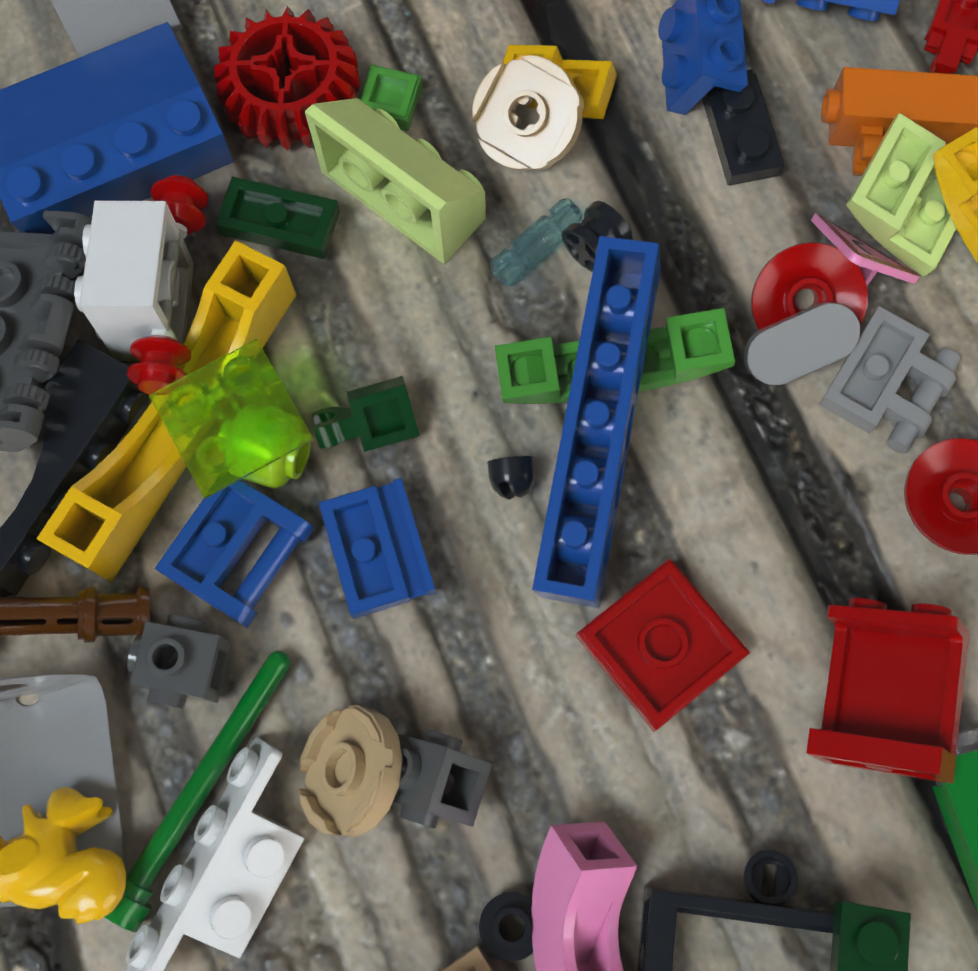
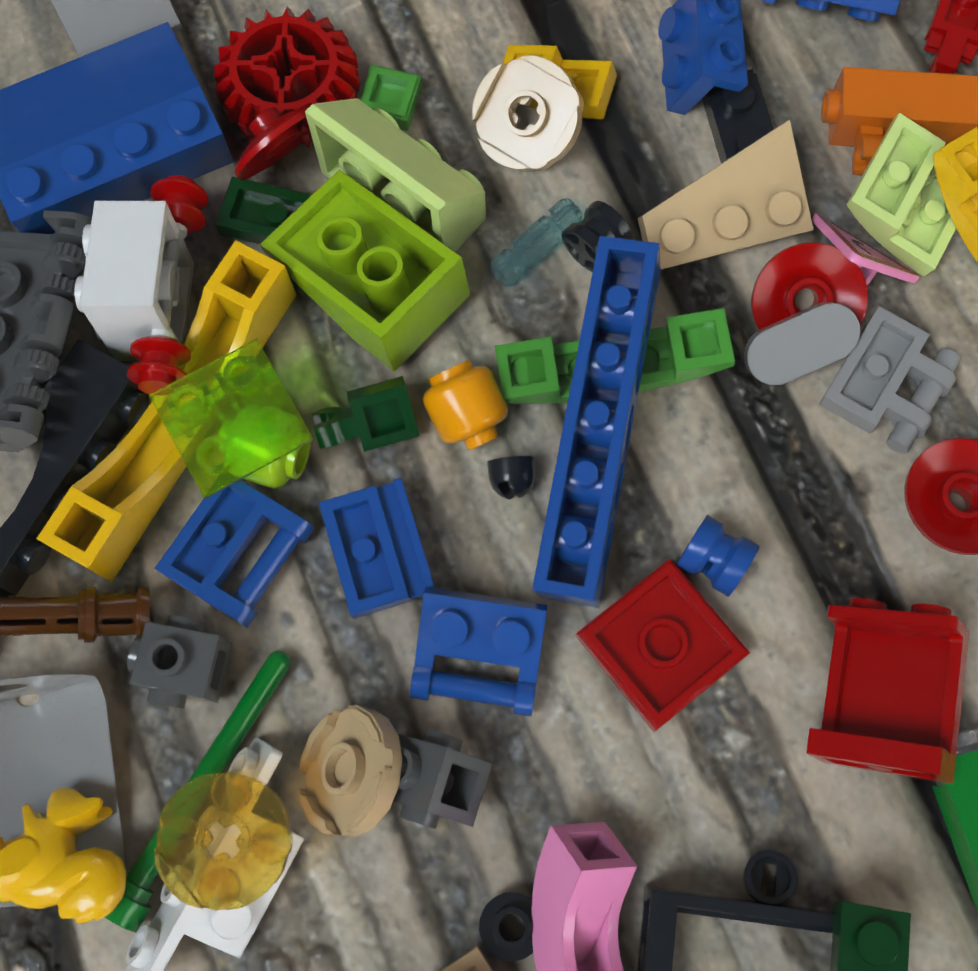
none -> clear yellow plate [154,772,293,911]
none -> red dish [234,106,310,180]
none -> lime slope [260,169,471,372]
none -> blue plate [410,587,547,716]
none -> light orange head [423,359,508,450]
none -> tan wing [637,120,814,270]
none -> blue wheel [676,514,760,597]

